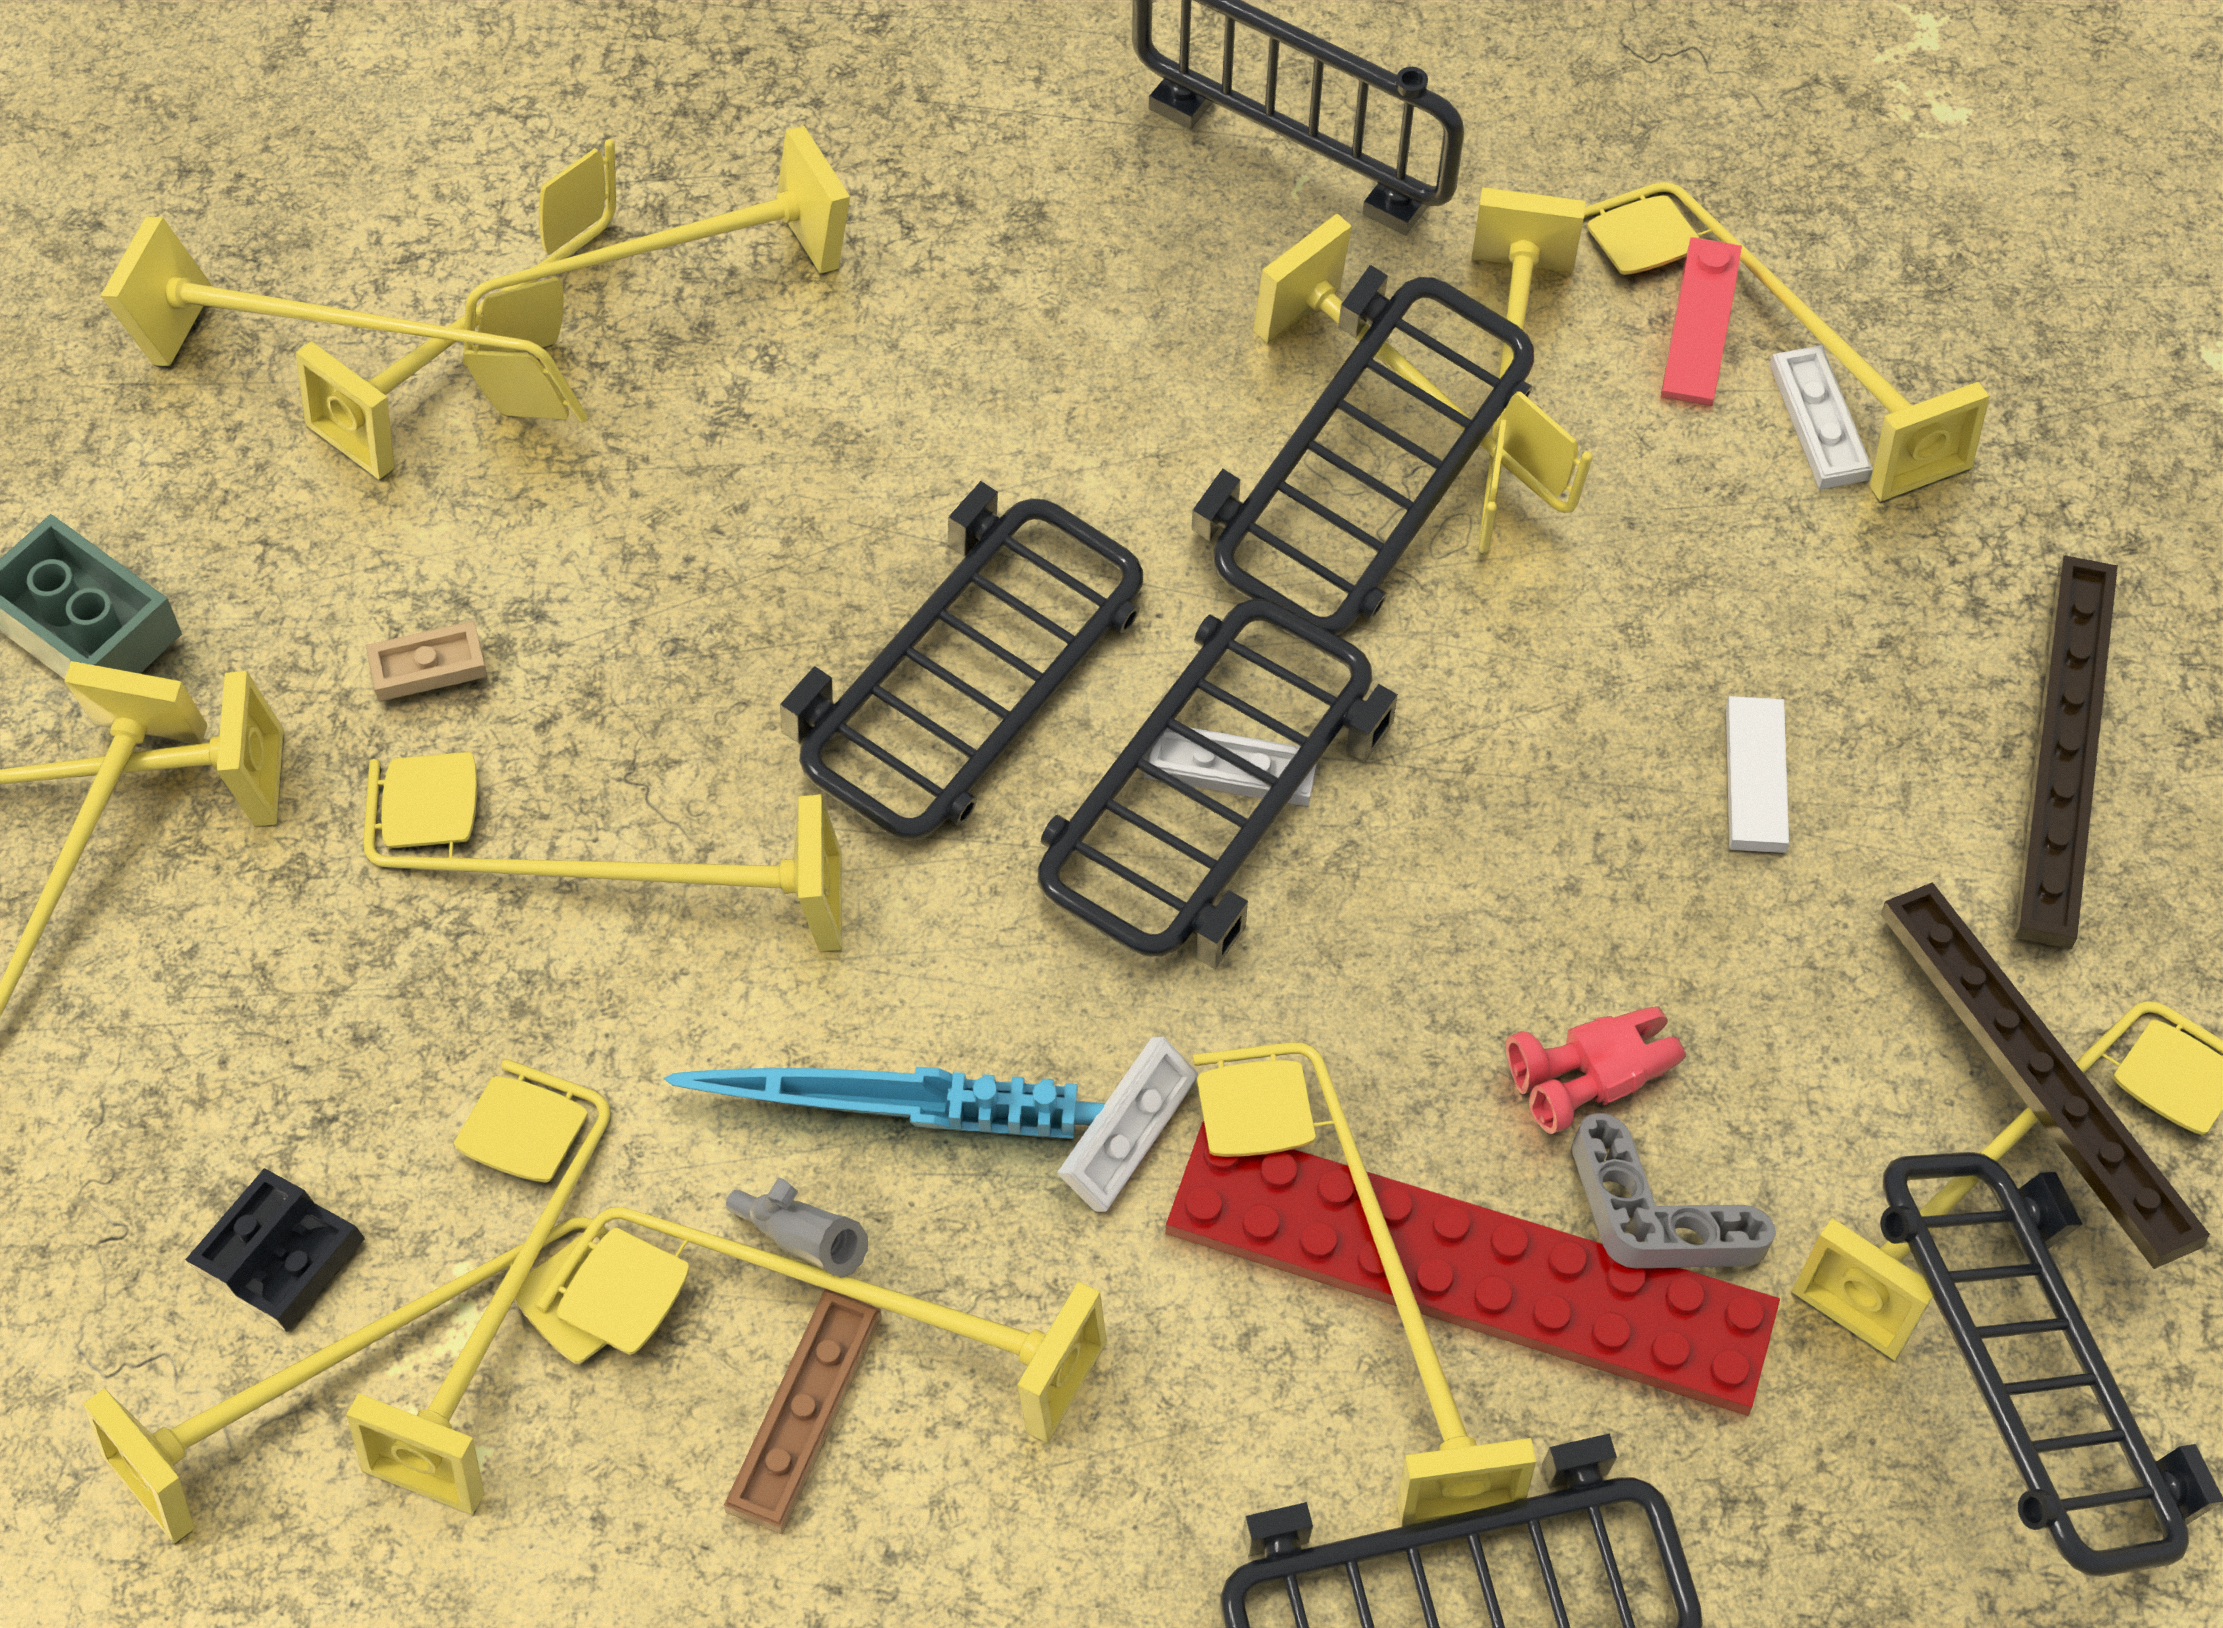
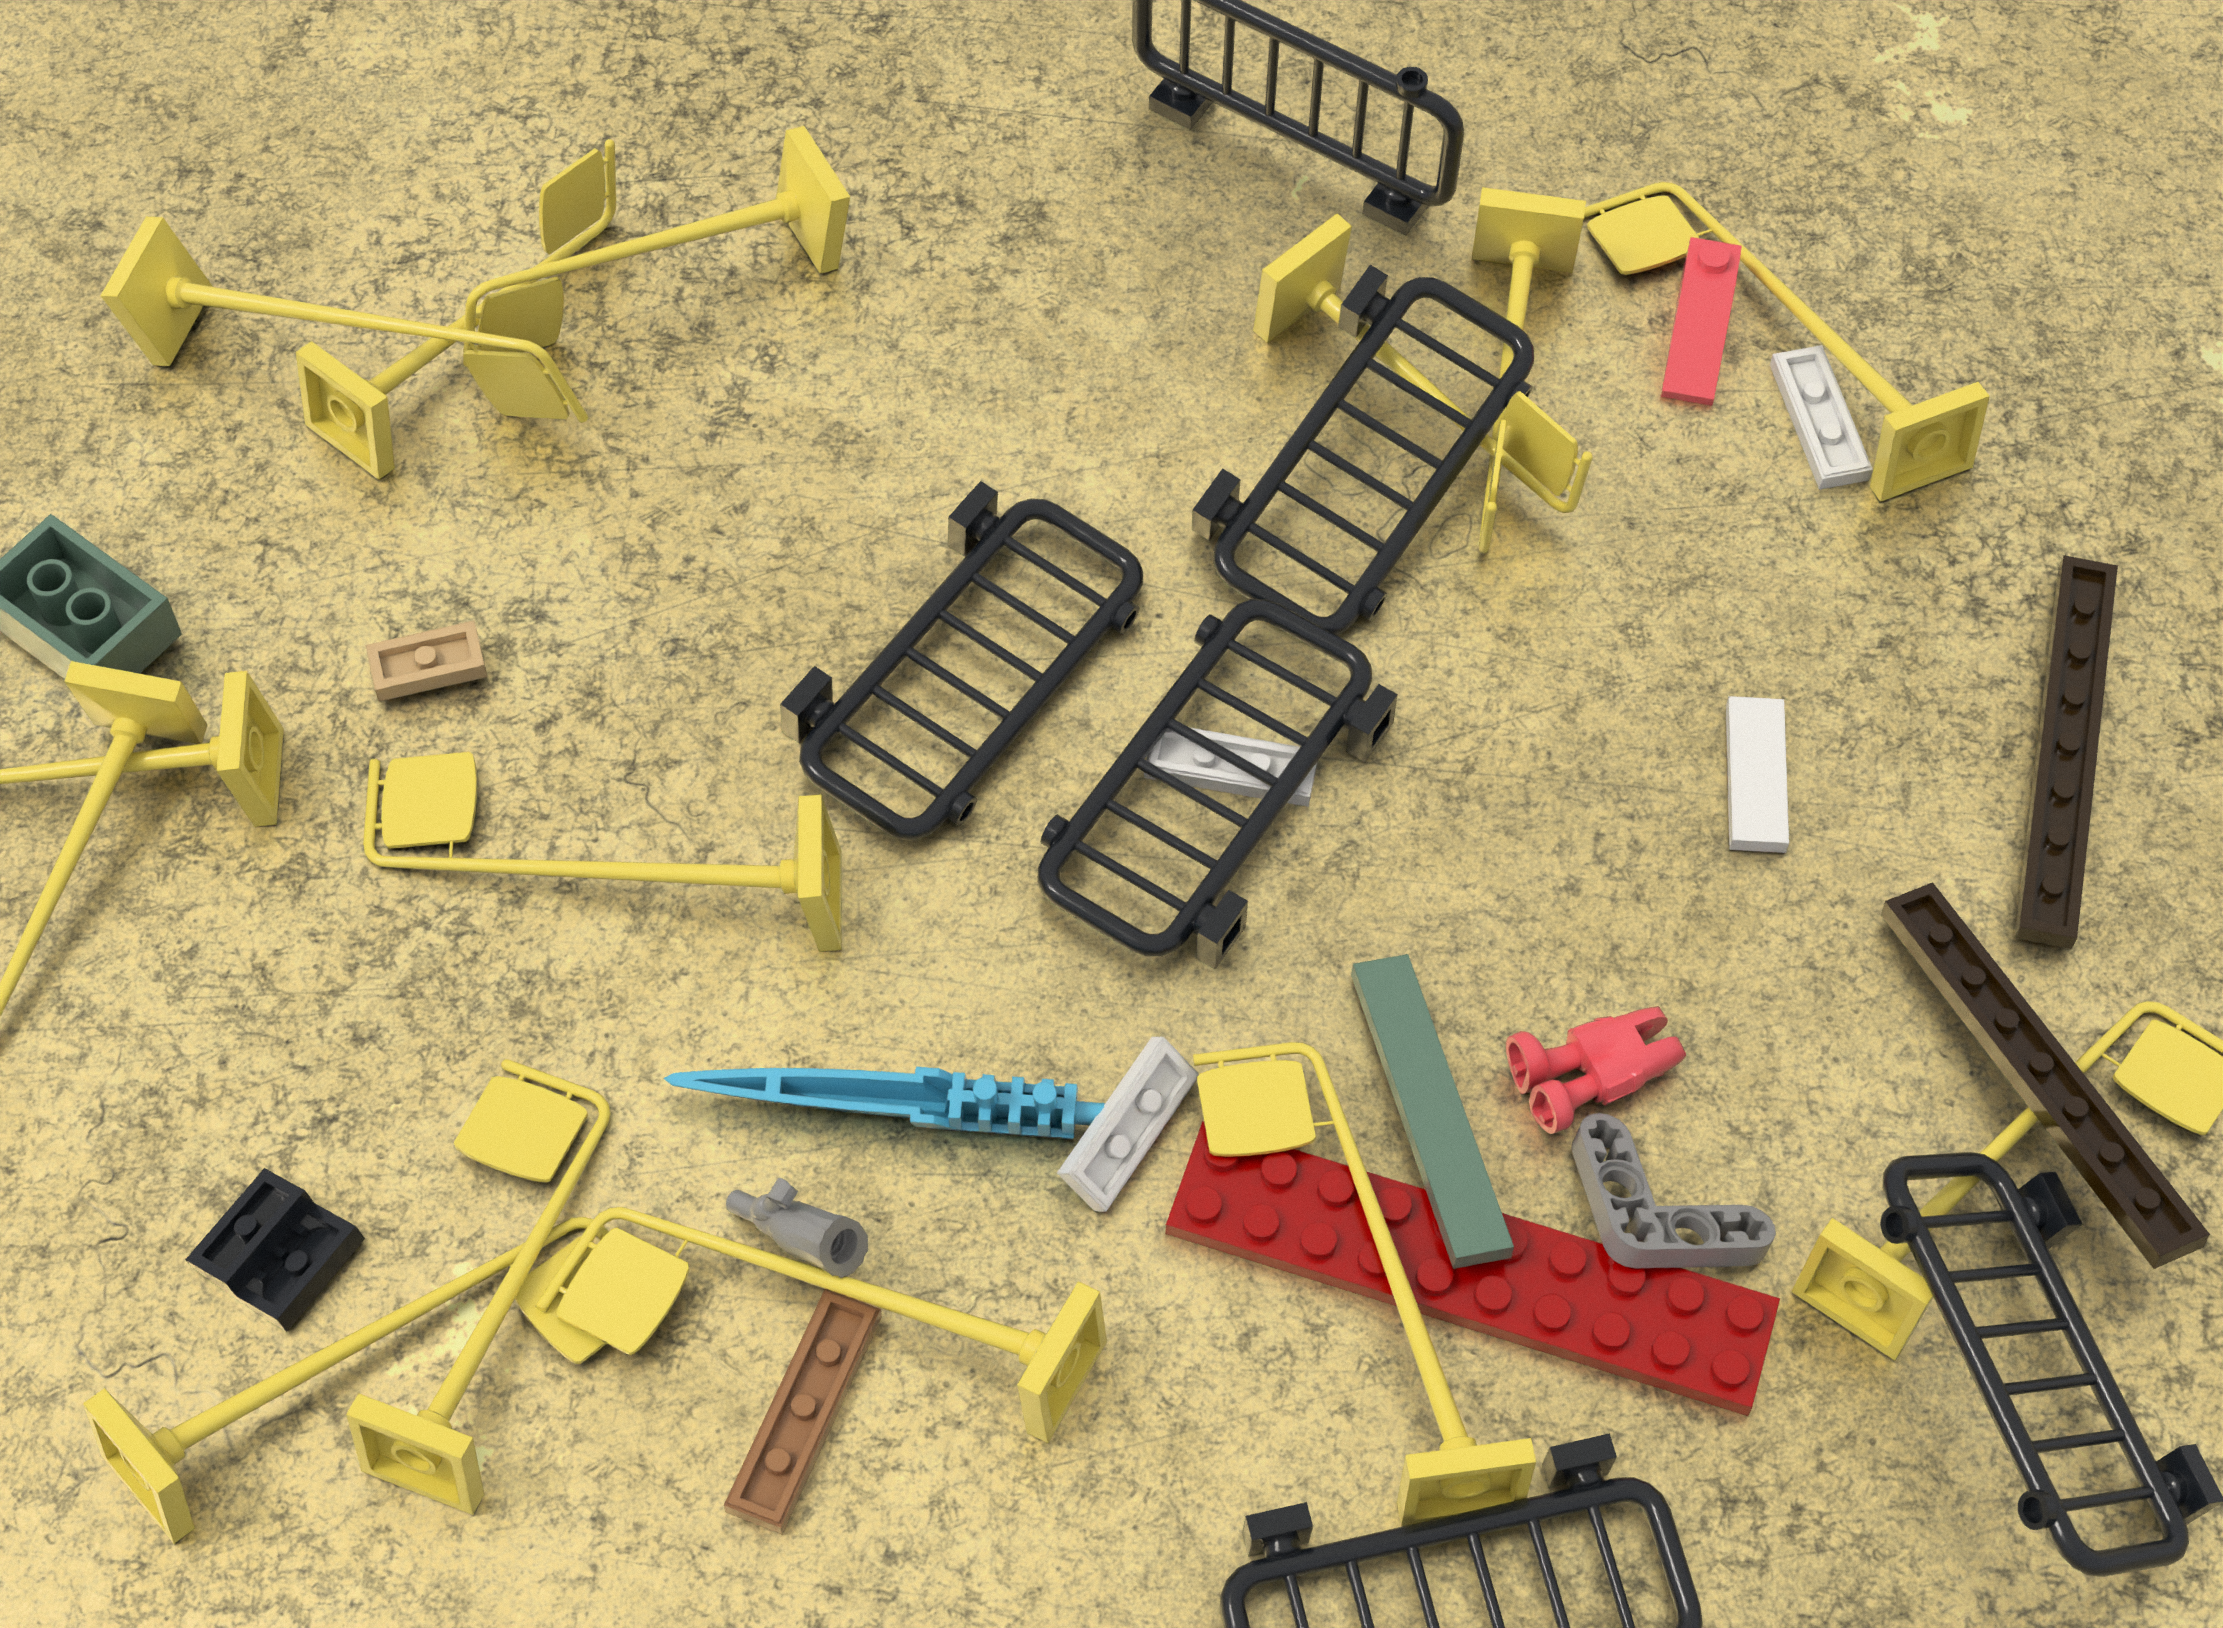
none -> sand green tile [1351,954,1514,1269]

